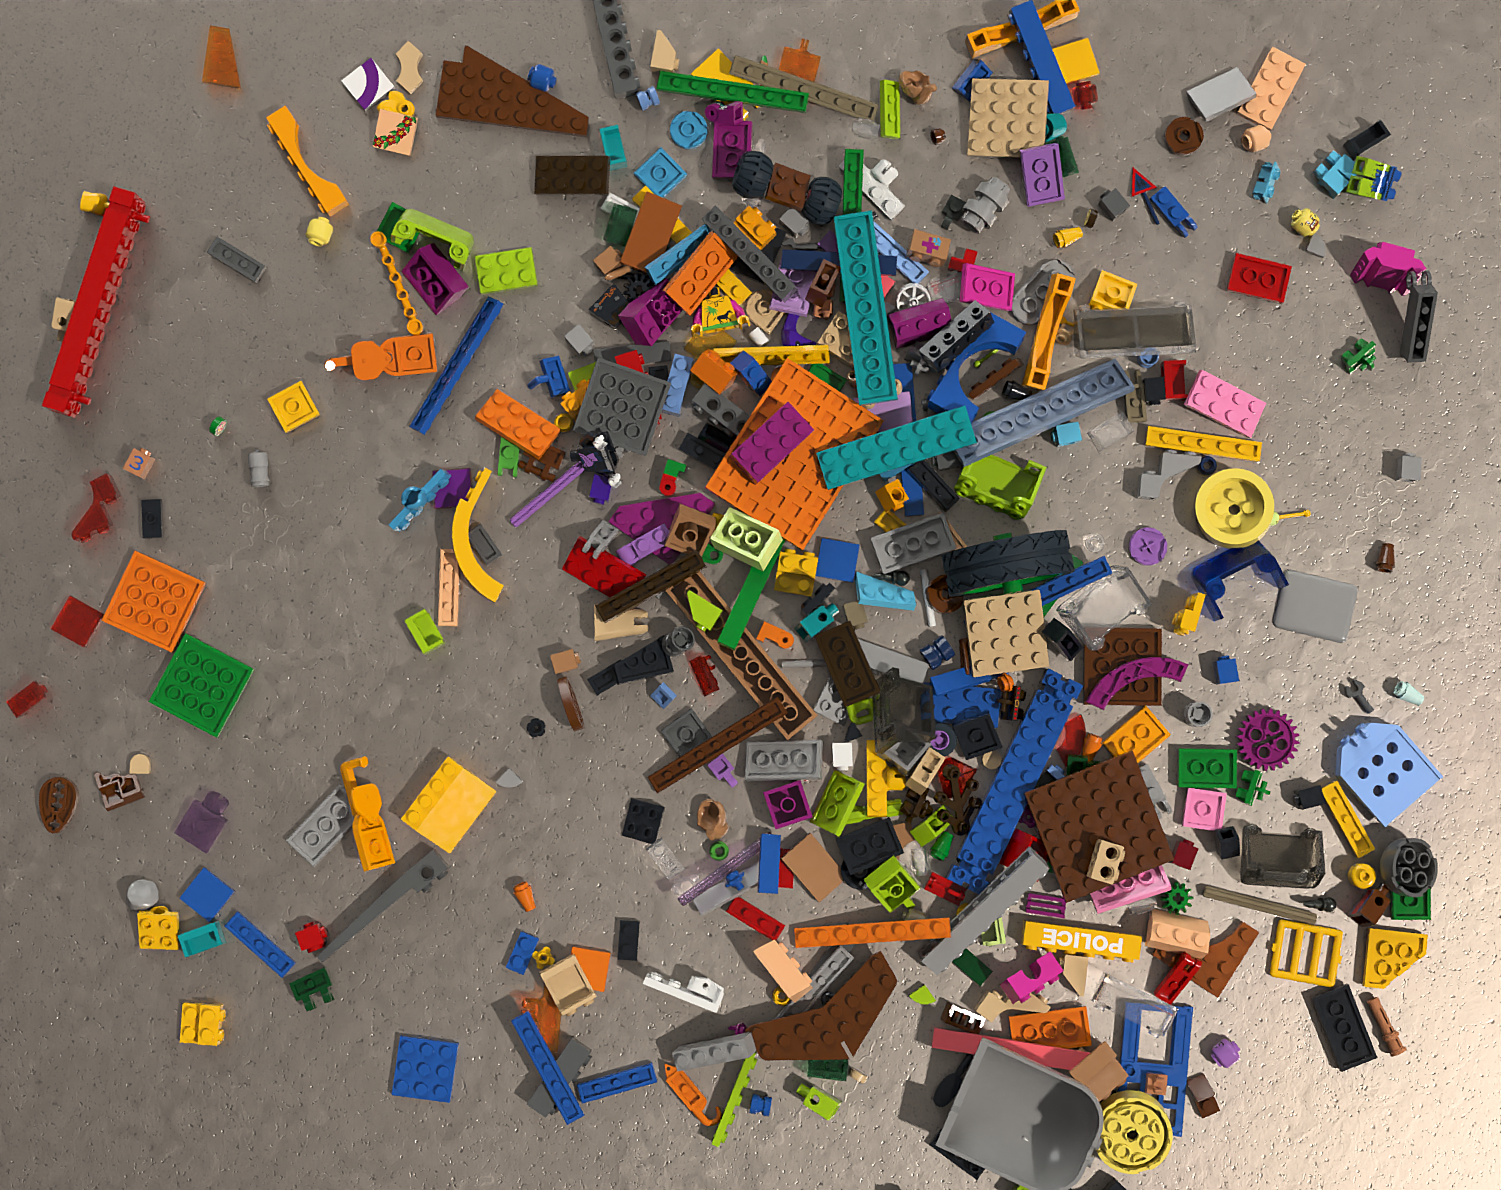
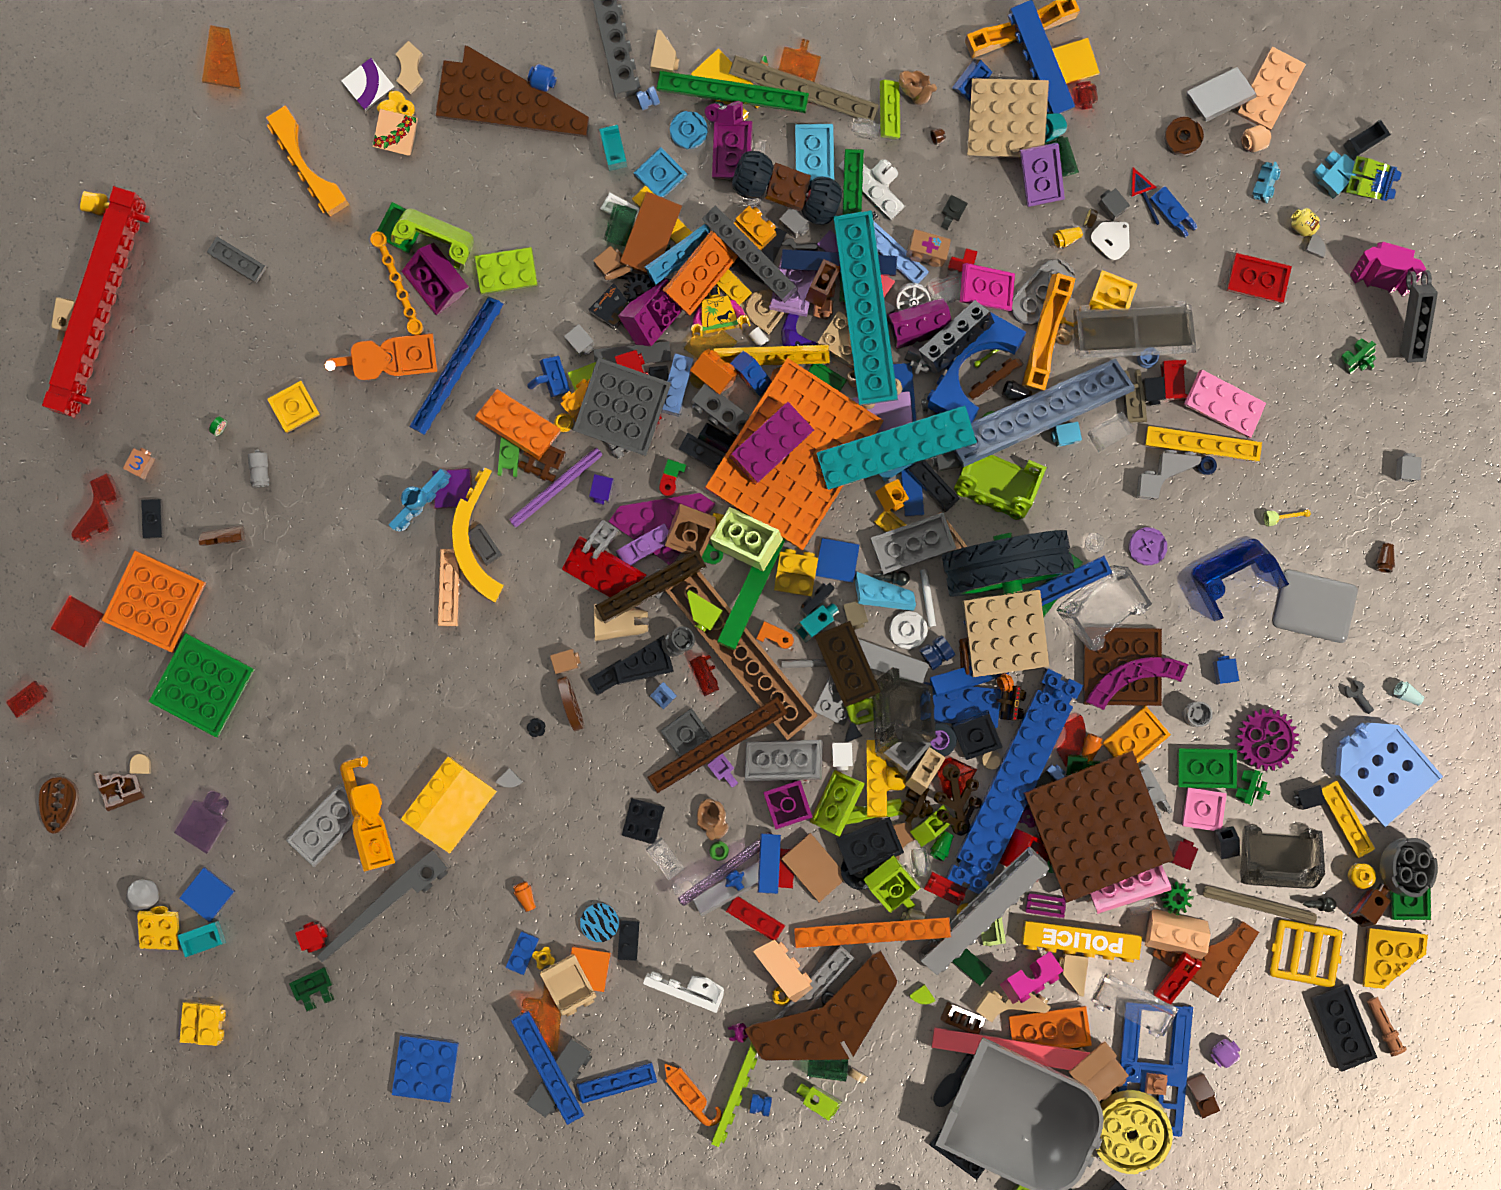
blue tile [224,911,296,978] -> none
light yellow head [305,217,333,247] -> none
lime panel [404,609,446,655] -> none
dark brown plate [534,156,610,195] -> none
torso [570,431,622,488] -> none
light grey brick [672,1032,756,1072] -> none
reddish brown plate [925,575,964,614] -> none
light grey piece [961,177,1010,234] -> none
black brick [1041,618,1083,661] -> none
tan brick [1086,838,1125,885] -> none
yellow plate [1171,592,1206,636] -> none
light yellow brick [1195,468,1274,548] -> none
none -> reddish brown slope [199,526,245,546]
none -> dark azure tile [580,903,619,942]
none -> medium azure plate [795,124,834,182]
none -> white tile [889,611,928,650]
none -> white piece [1091,222,1129,260]

